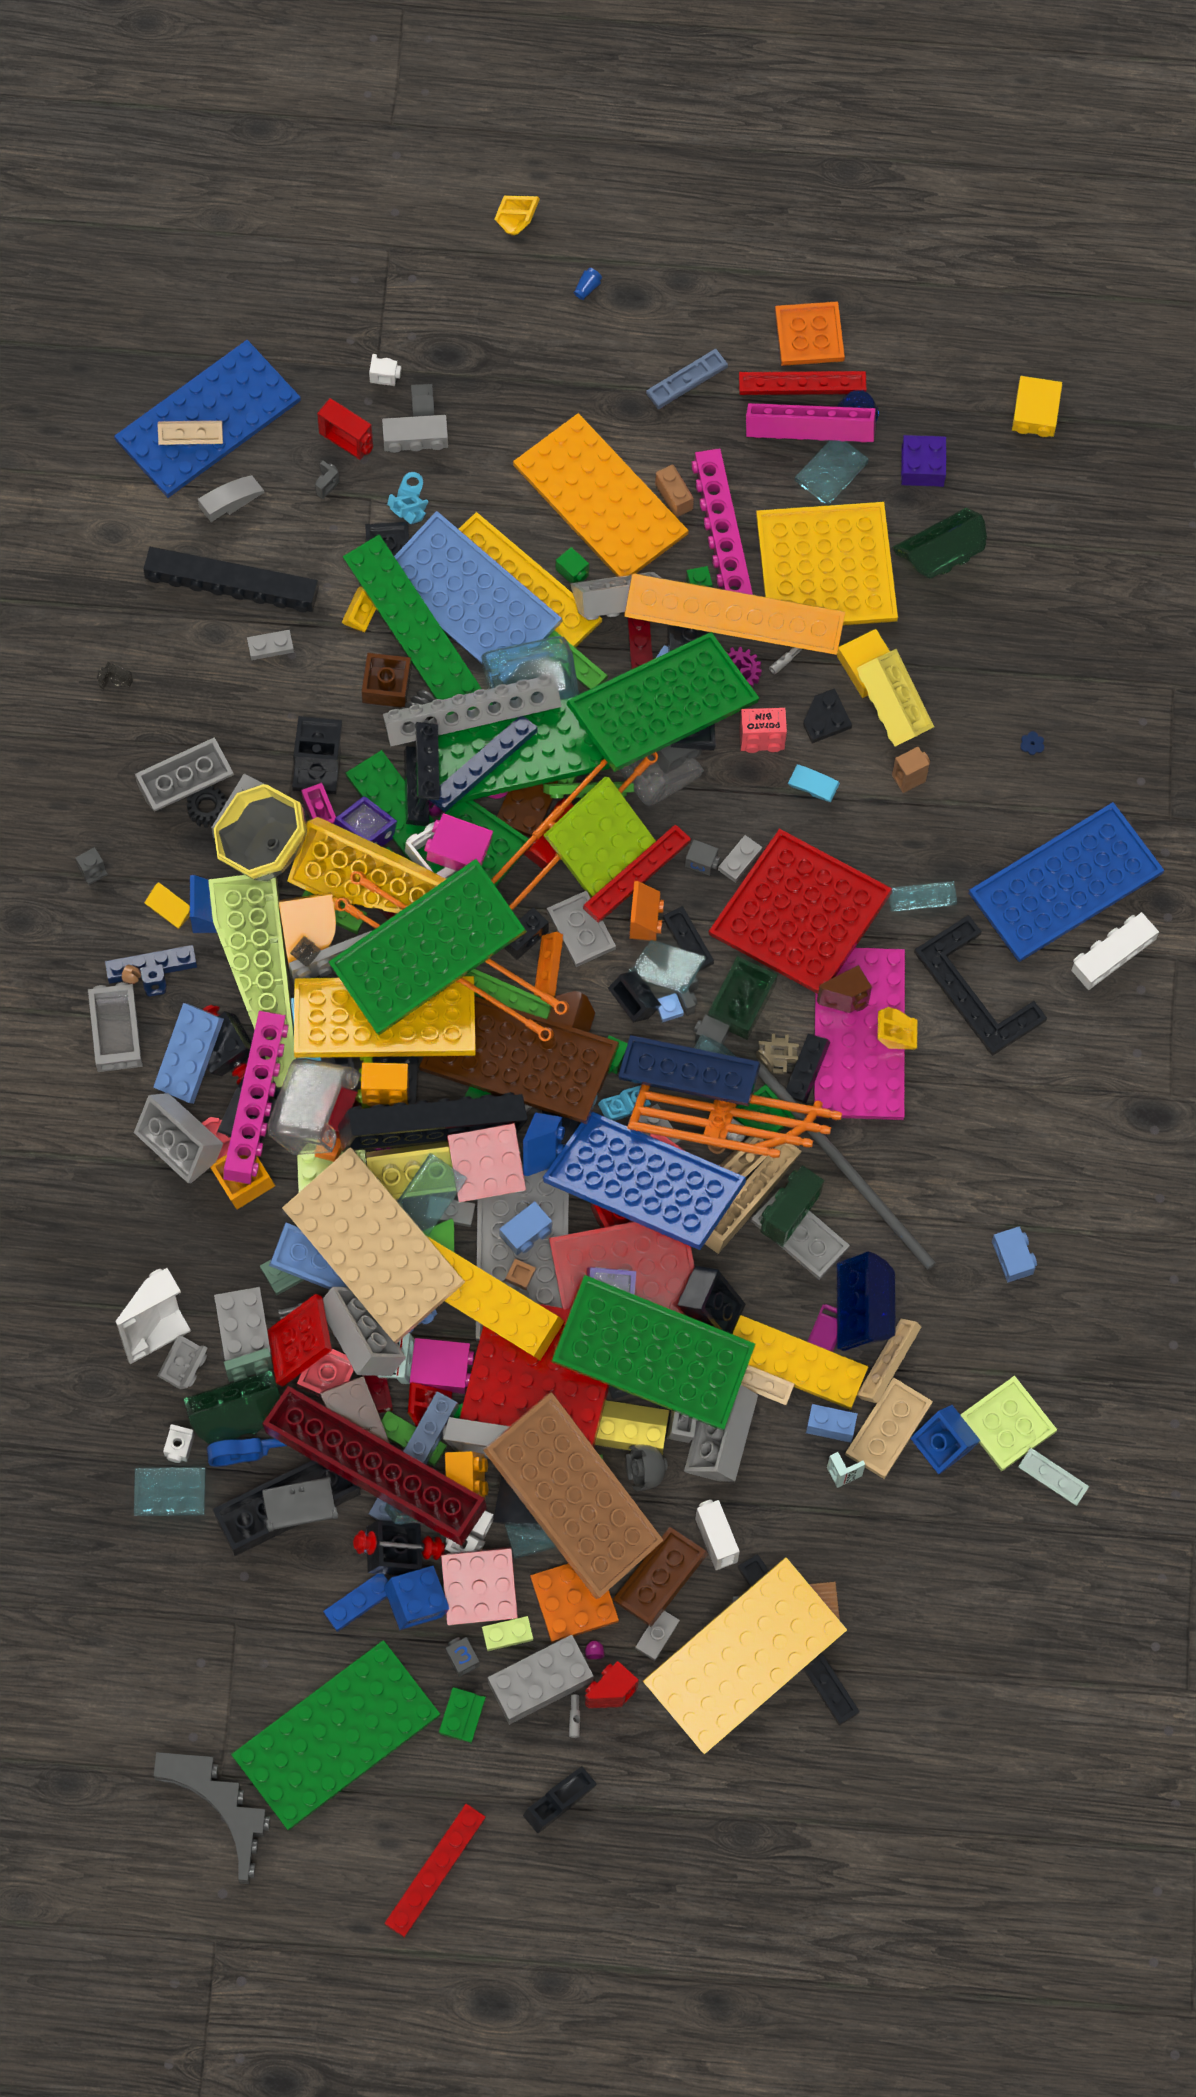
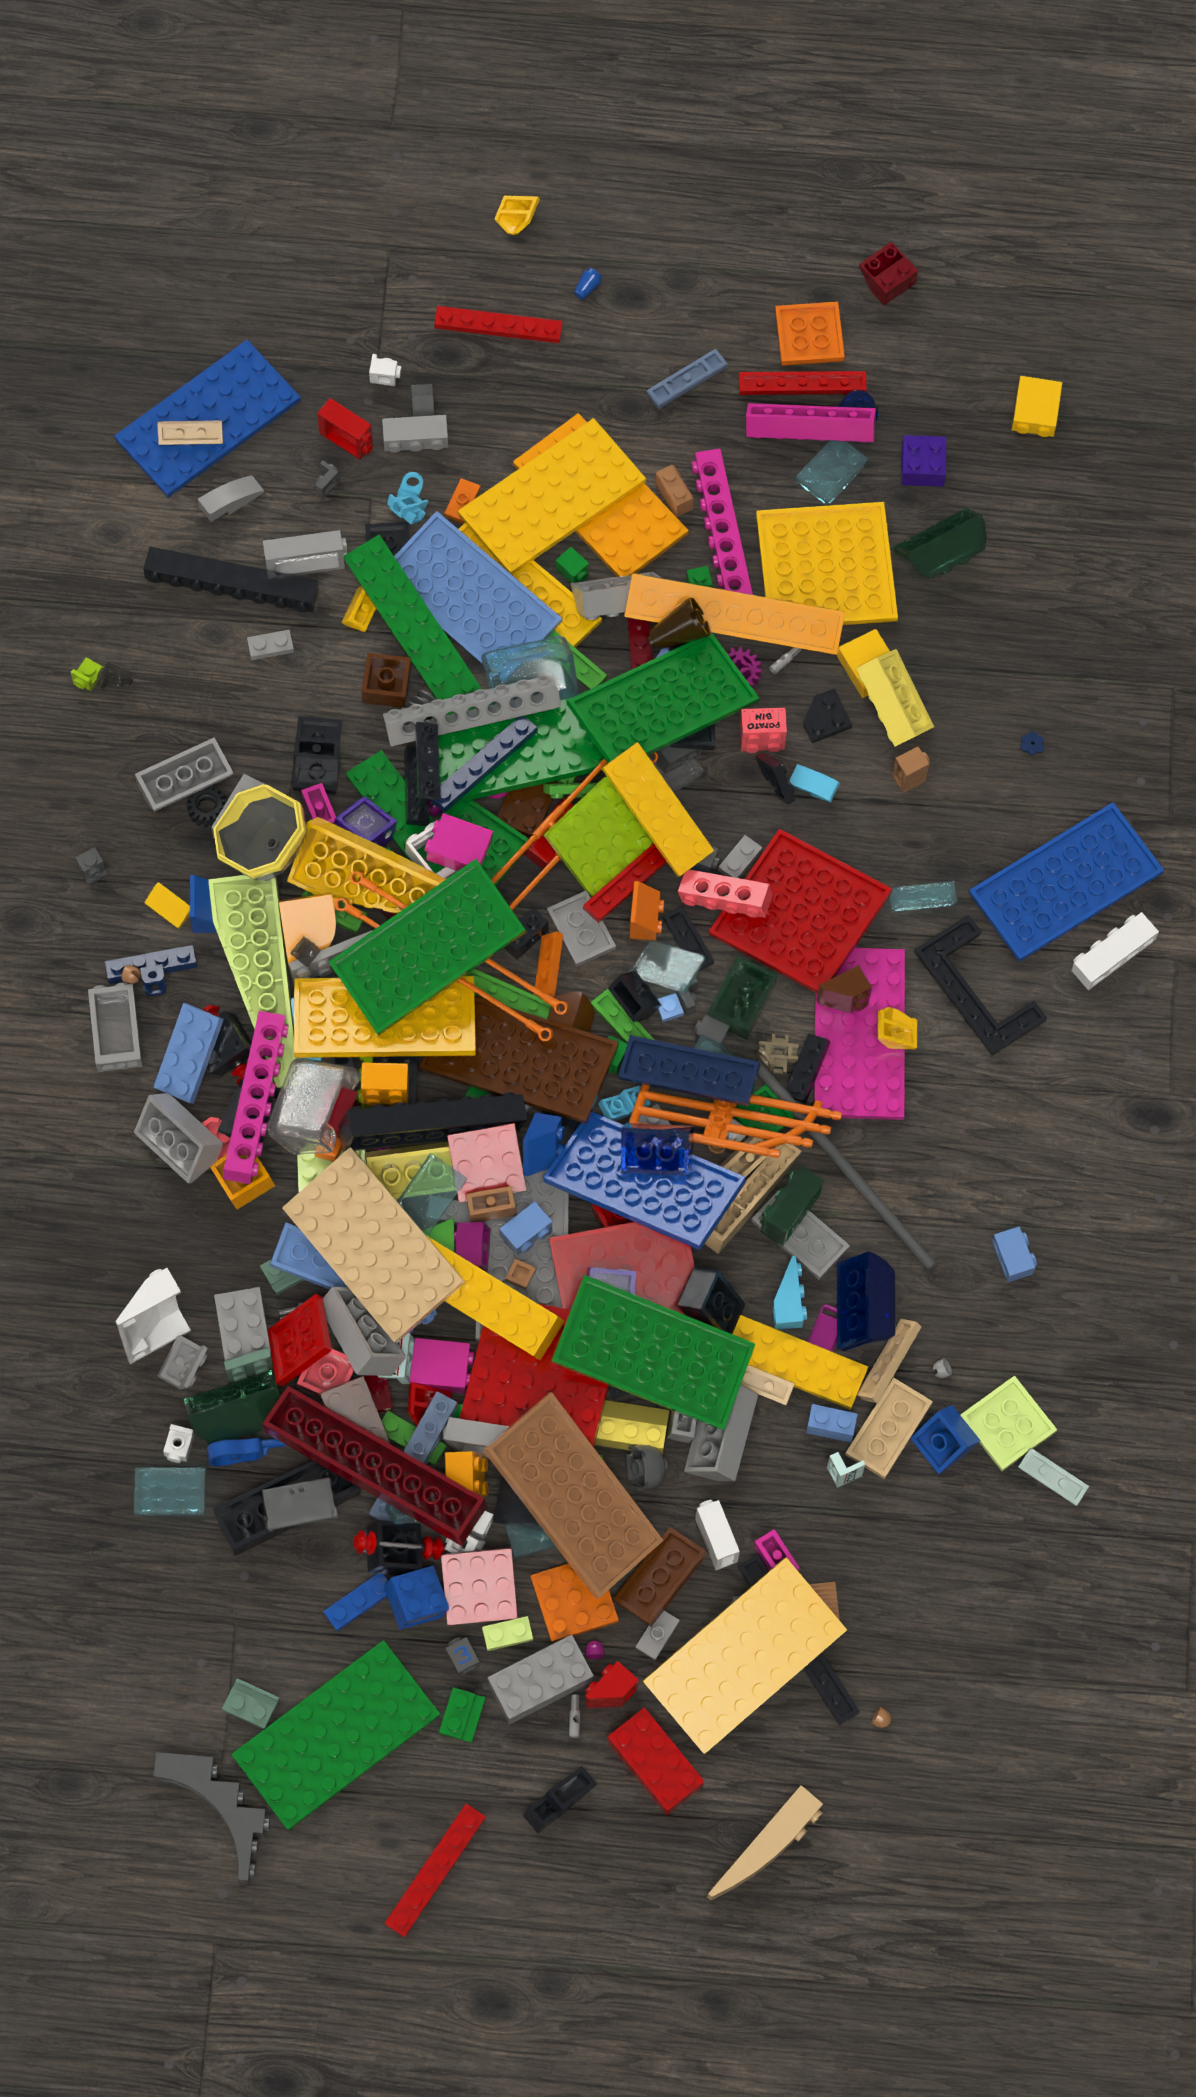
none -> lime bracket [71,657,105,691]
none -> sand green plate [222,1678,280,1730]
none -> light grey window [263,530,347,576]
none -> red plate [434,306,562,343]
none -> orange plate [444,478,481,524]
none -> magenta brick [454,1222,491,1272]
none -> yellow plate [458,418,646,575]
none -> medium nougat brick [466,1186,516,1222]
none -> bright green plate [591,989,655,1044]
none -> yellow plate [601,742,714,877]
none -> red brick [607,1707,704,1816]
none -> clear blue slope [621,1123,694,1176]
none -> dark brown cone [648,597,711,650]
none -> coral brick [678,870,773,918]
none -> tan slope [707,1785,823,1900]
none -> dark pink brick [753,1529,800,1572]
none -> black plate [755,752,796,805]
none -> medium azure slope [772,1255,807,1330]
none -> dark red slope [859,242,918,306]
none -> medium nougat hinge [871,1707,891,1728]
none -> light grey hinge [933,1358,952,1378]

